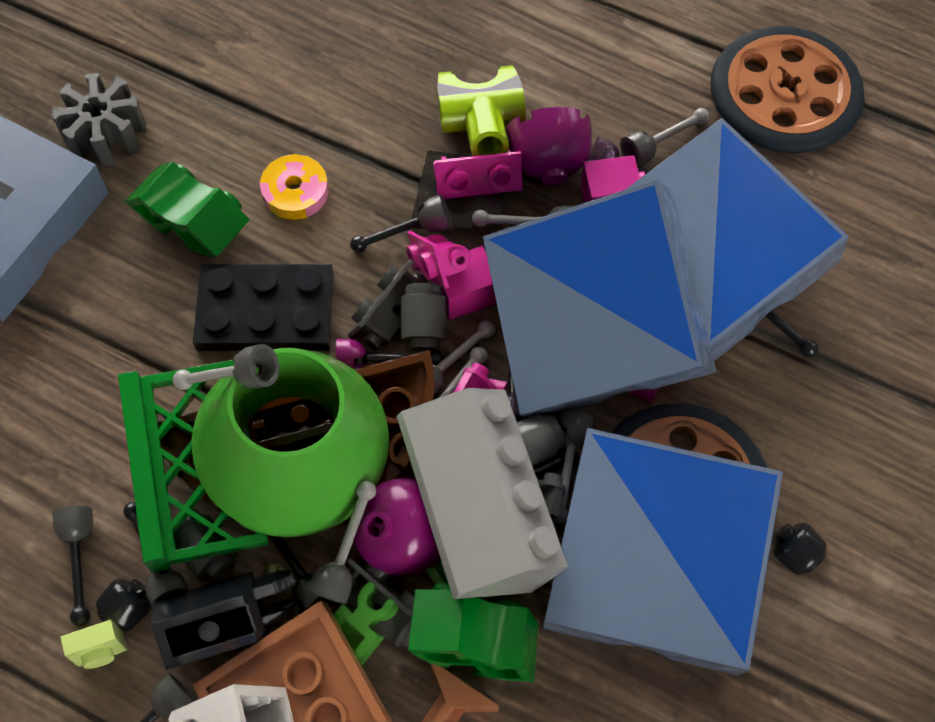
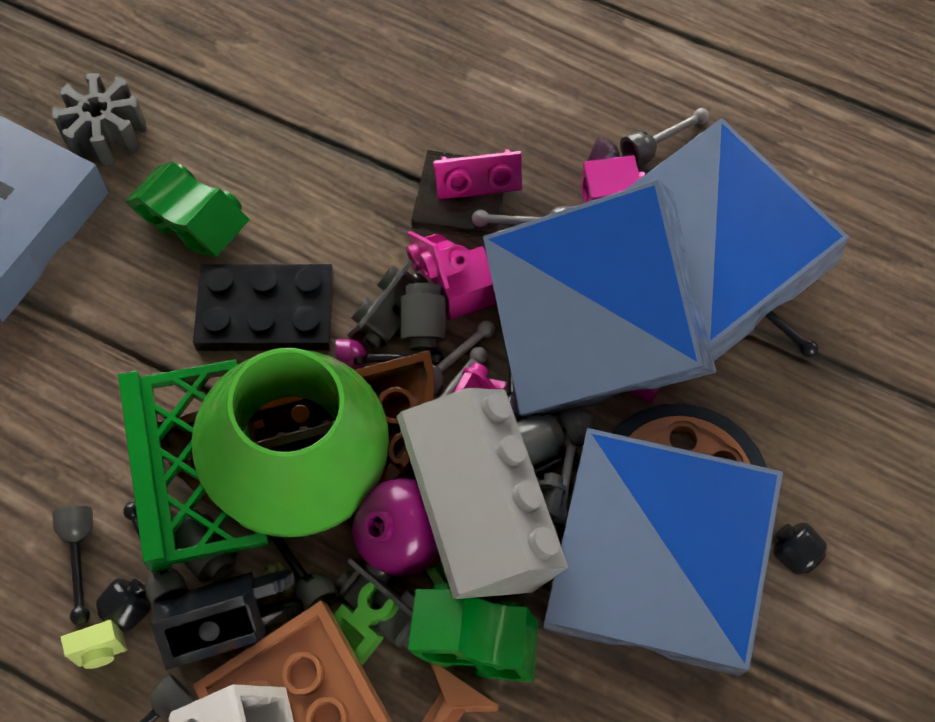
dark grey hinge [173,344,279,390] -> none
yellow piece [260,154,329,220] -> none
hinge [308,481,376,604] -> none
hinge [350,194,453,253] -> none
lime connector [437,65,526,156] -> none
magenta cylinder [507,106,592,185] -> none
wedge [711,26,865,154] -> none

